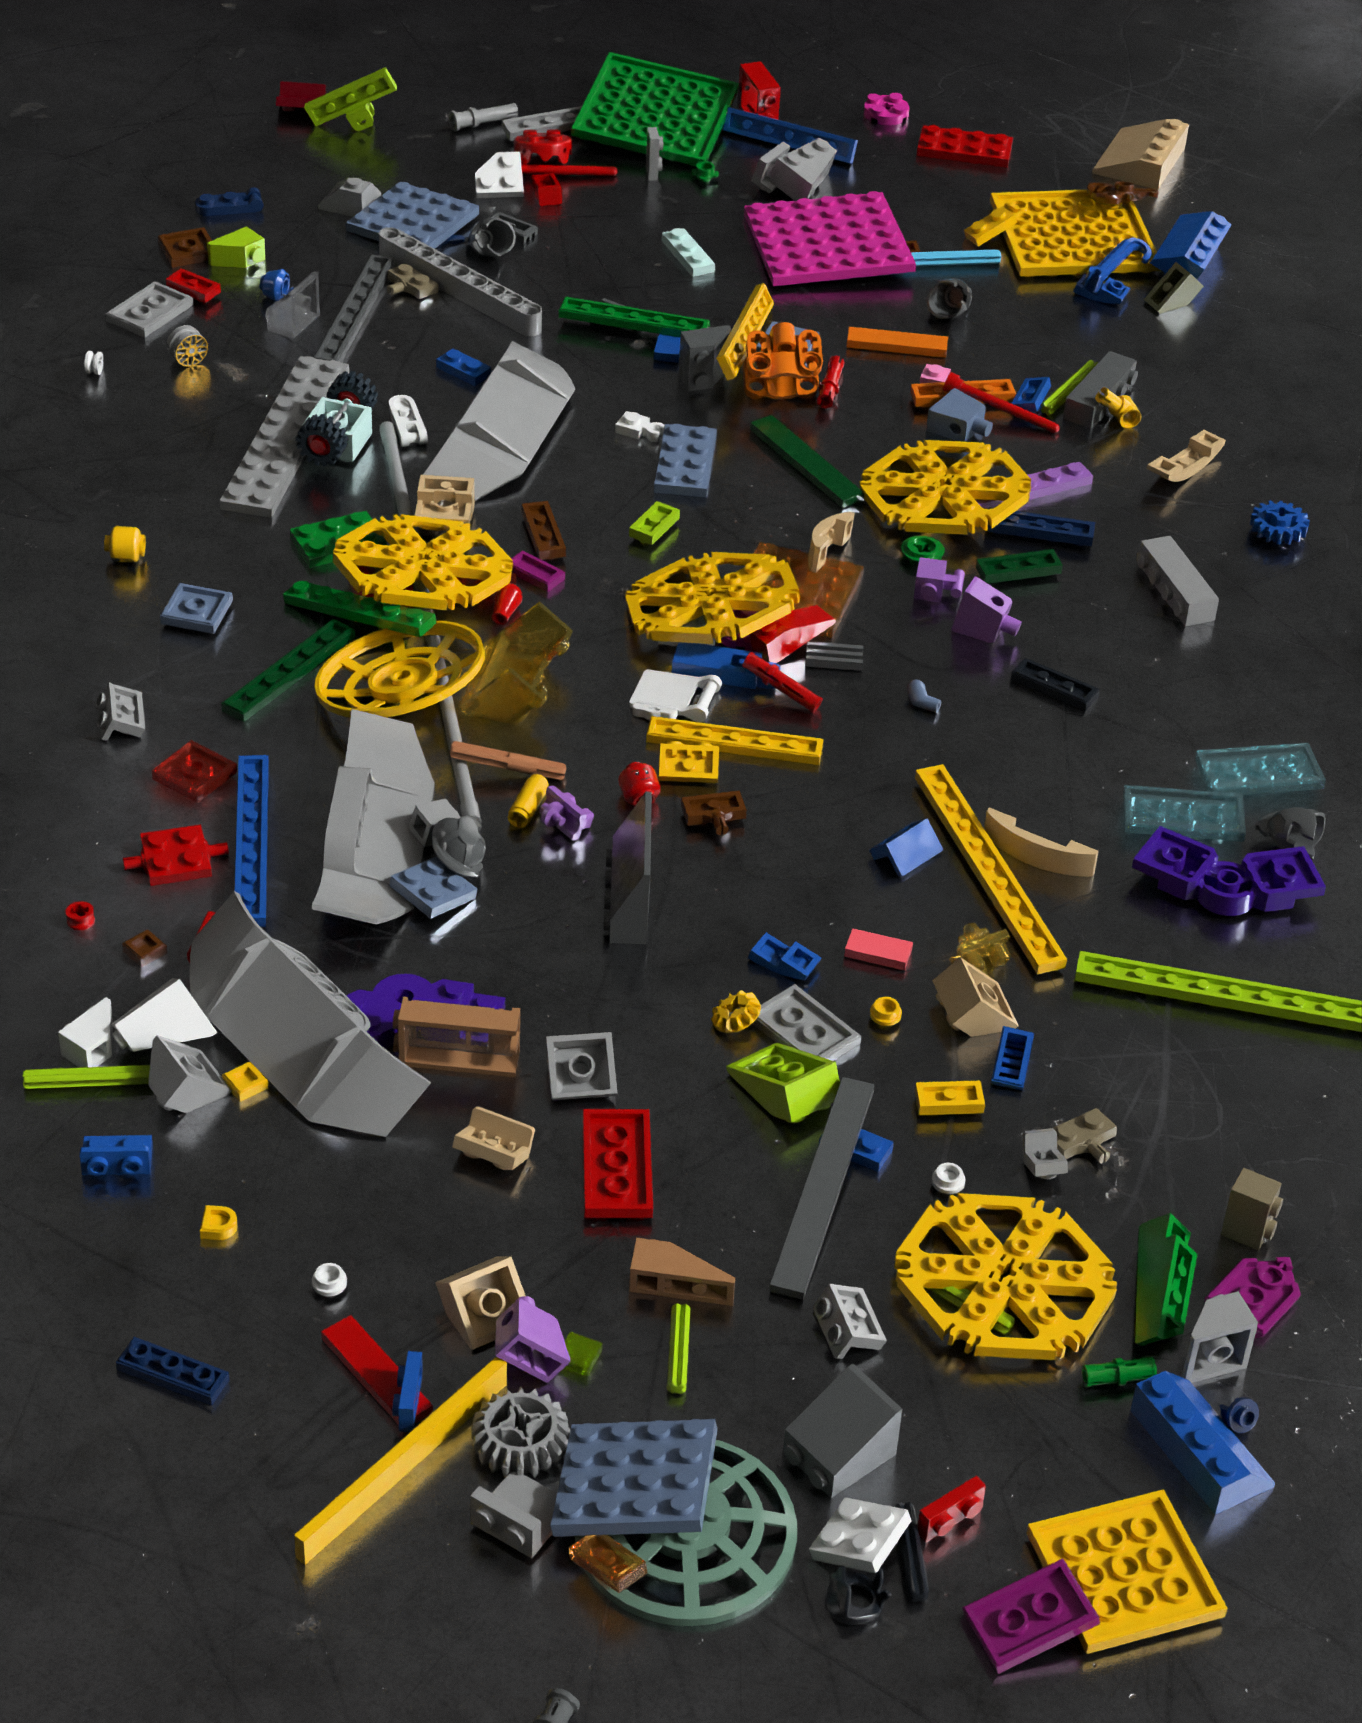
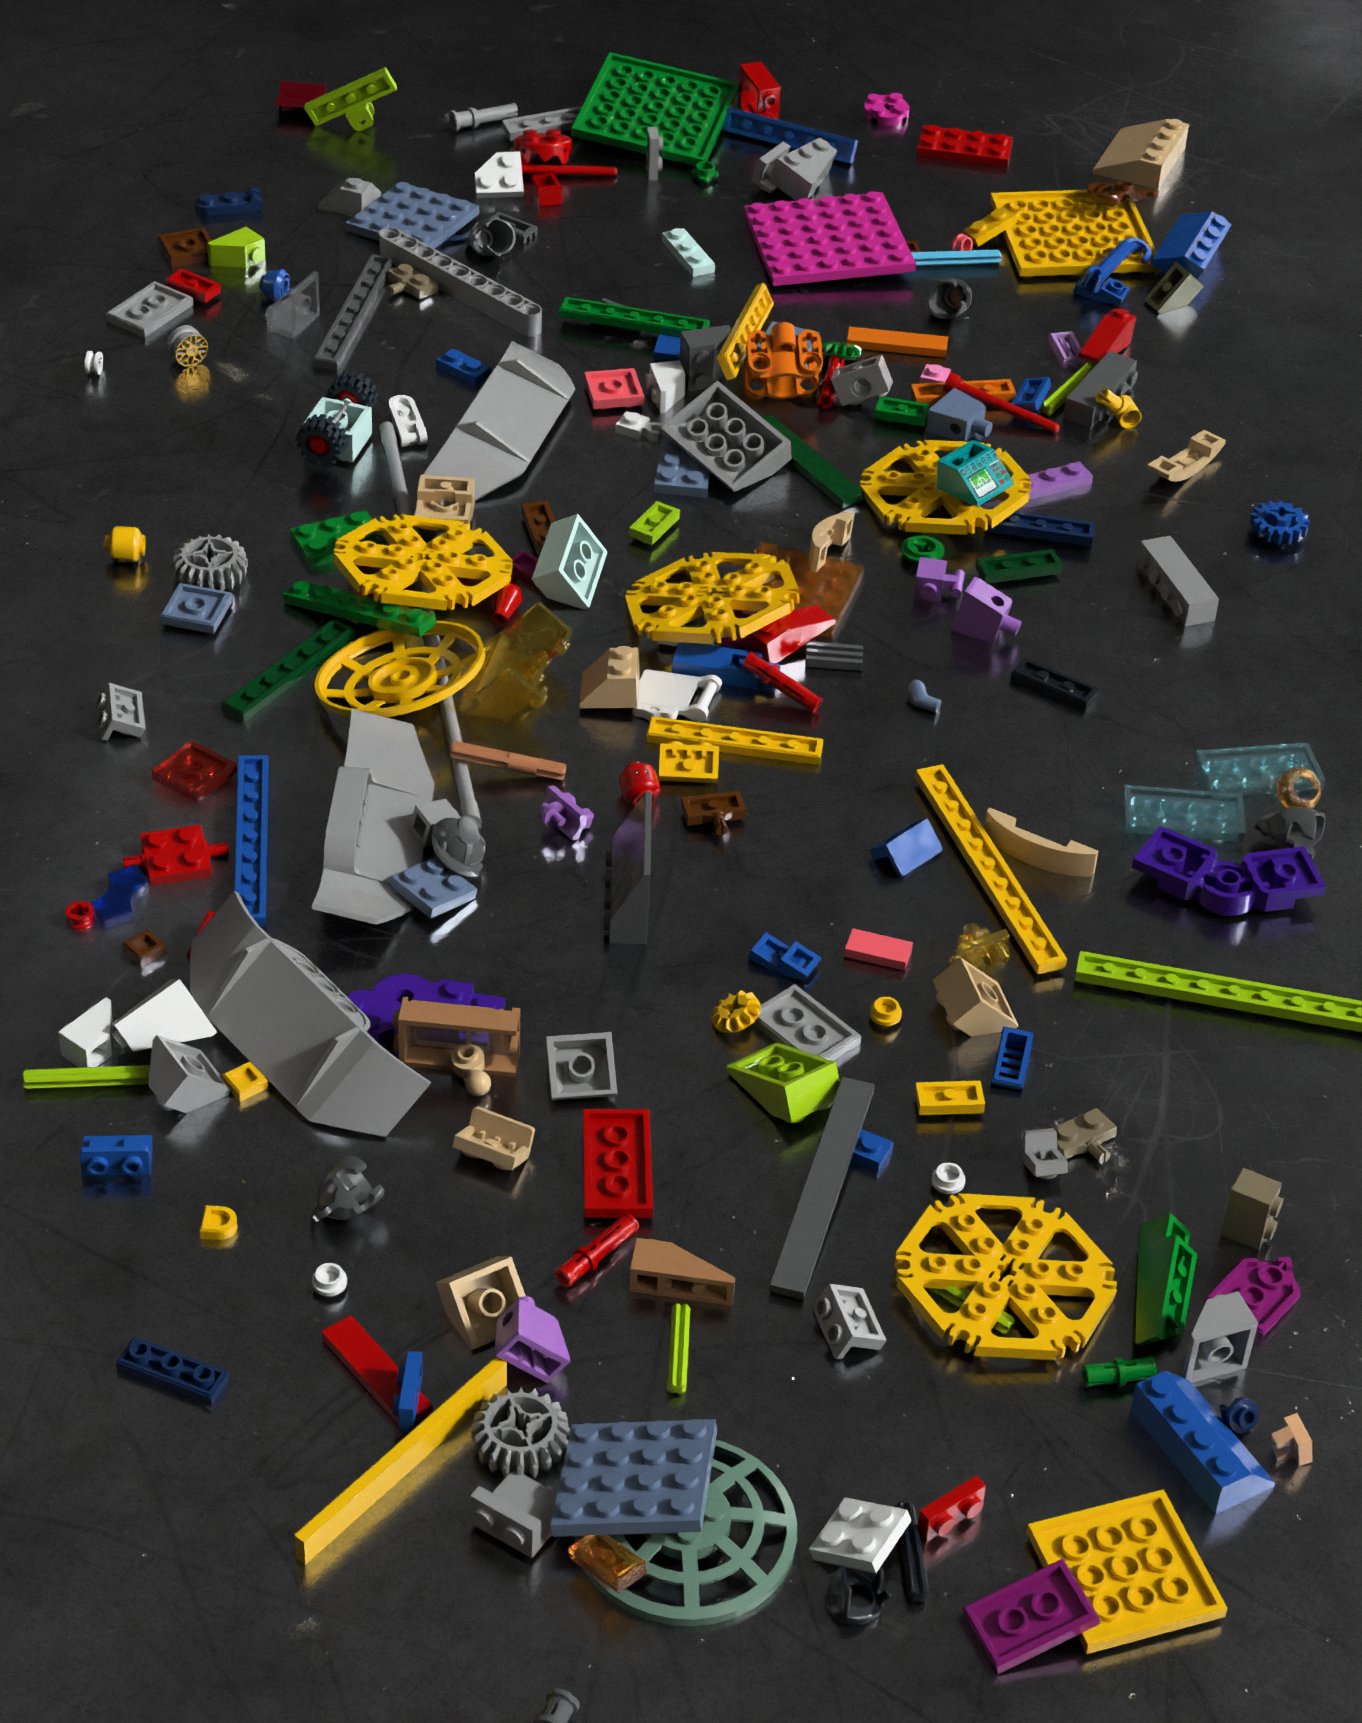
light grey plate [219,356,349,518] -> none
yellow piece [508,774,549,828] -> none
clear neon green tile [564,1332,603,1376] -> none
dark grey slope [783,1364,903,1499] -> none
none -> clear blue tile [91,864,150,929]
none -> light grey gear [172,534,248,591]
none -> dark grey helmet [310,1156,385,1222]
none -> tan plate [451,1044,491,1096]
none -> light aqua slope [532,514,608,610]
none -> red pin [554,1213,639,1288]
none -> tan slope [579,646,640,708]
none -> coral plate [584,368,644,410]
none -> white slope [645,360,686,413]
none -> light grey slope [660,380,792,492]
none -> green gear [822,341,861,360]
none -> light grey brick [831,354,893,406]
none -> green plate [874,396,930,427]
none -> teal slope [937,440,1013,507]
none -> coral plate [951,233,973,251]
none -> lavender tile [1048,331,1087,368]
none -> red slope [1078,308,1137,364]
none -> light nougat tile [1271,1413,1312,1466]
none -> clear orange piece [1277,767,1321,809]

